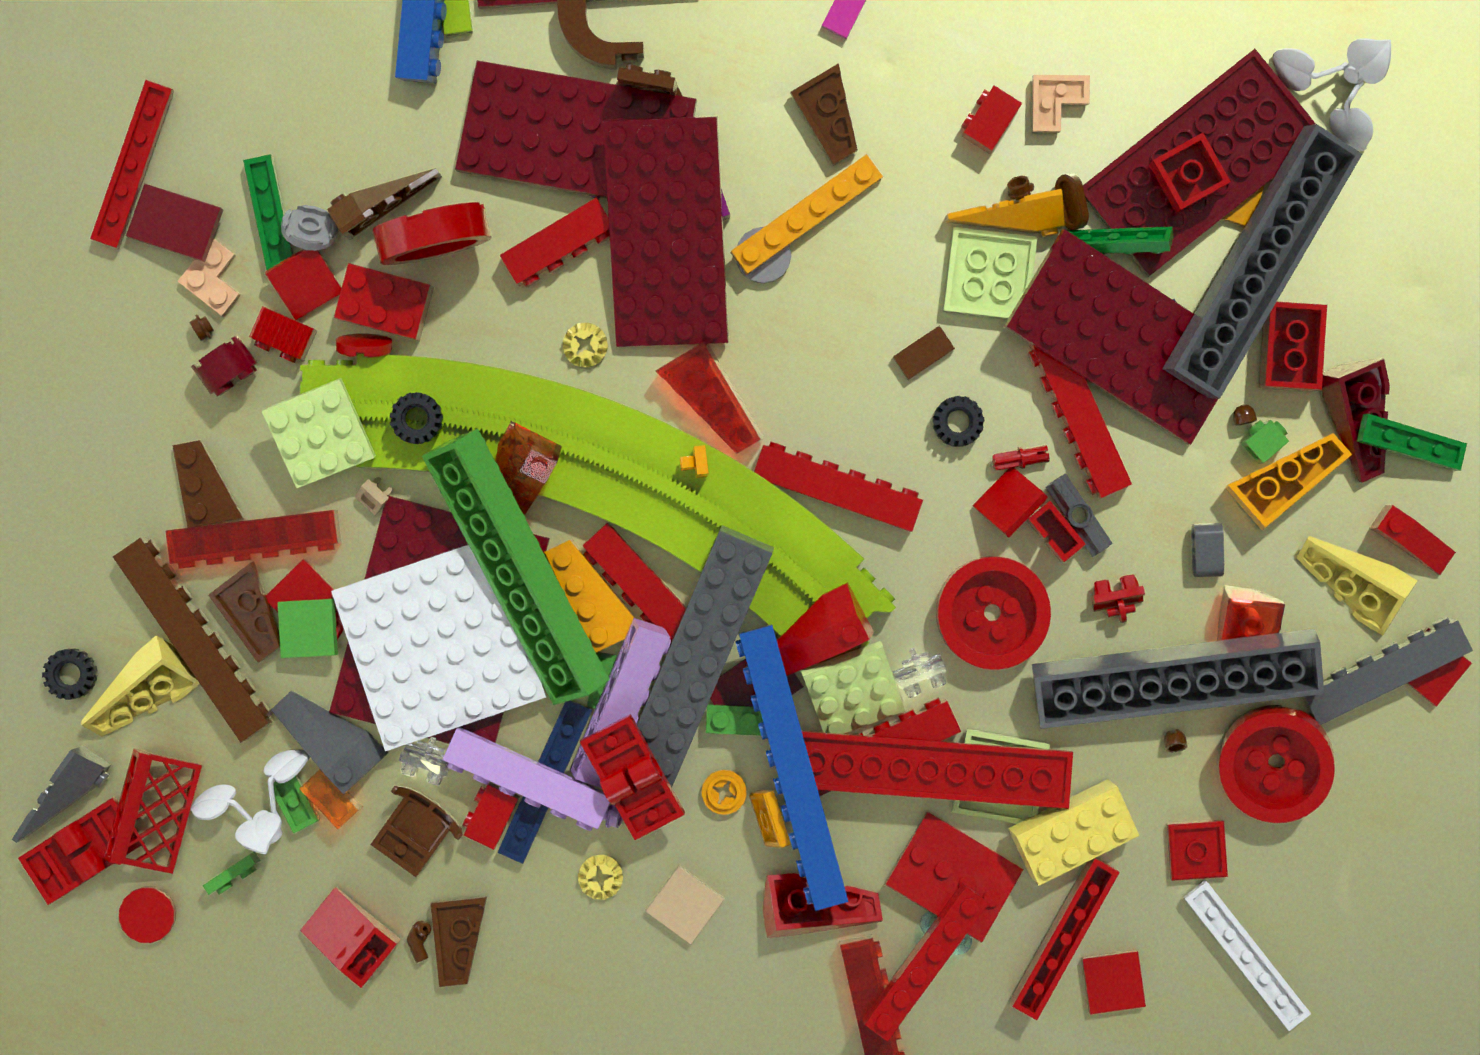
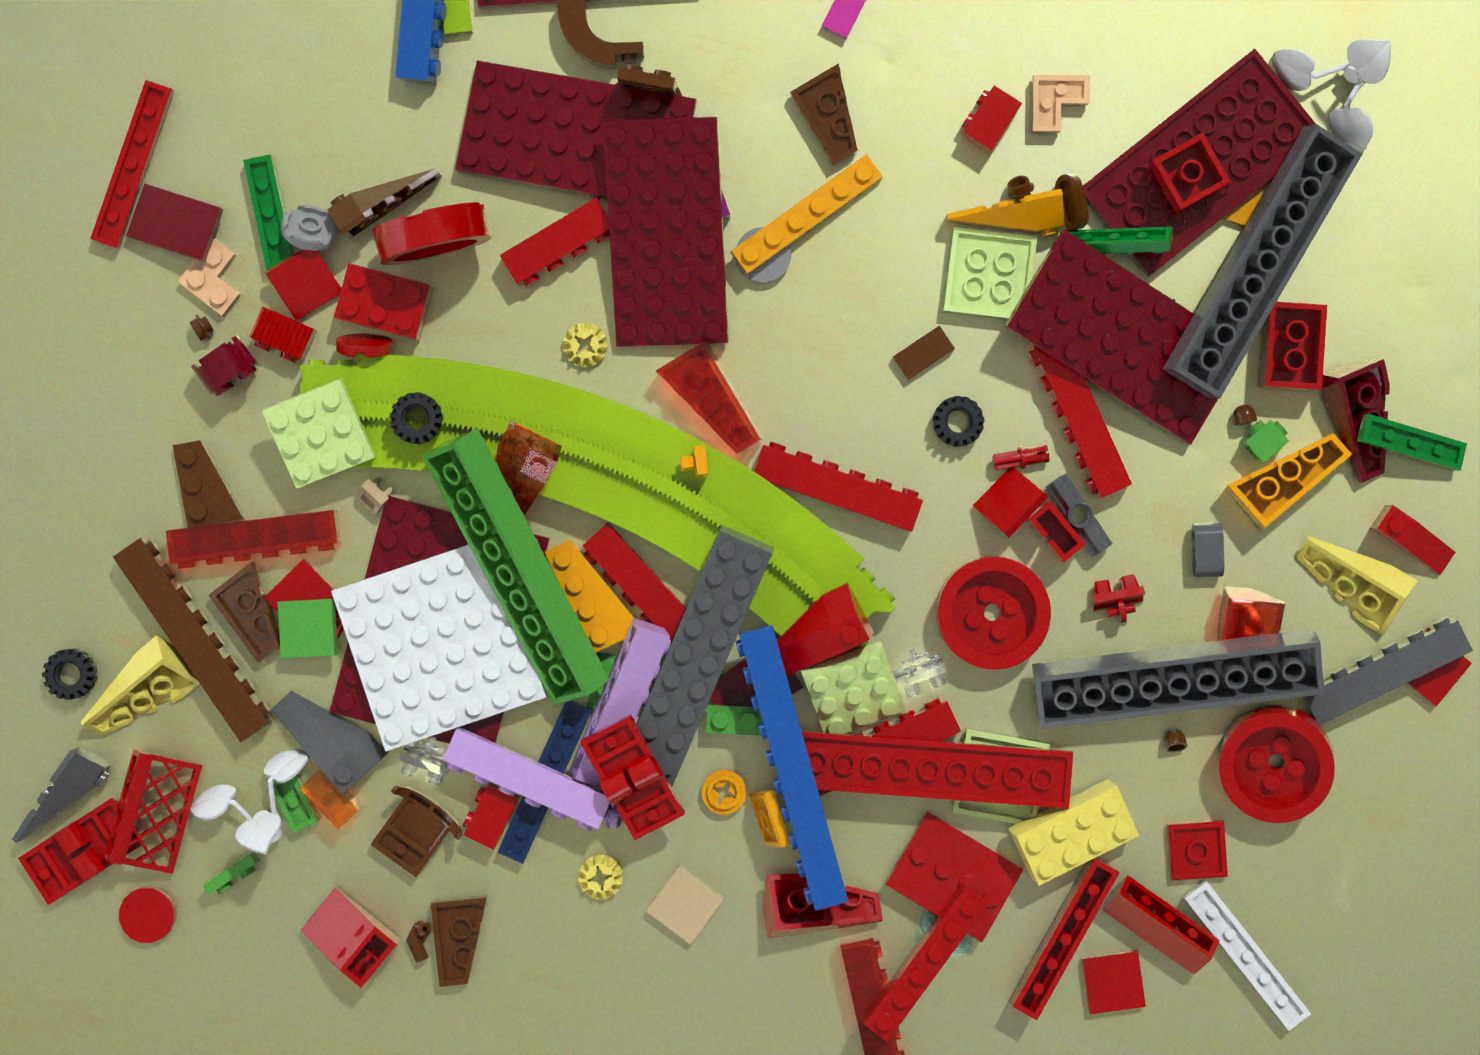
none -> red brick [1102,875,1220,975]

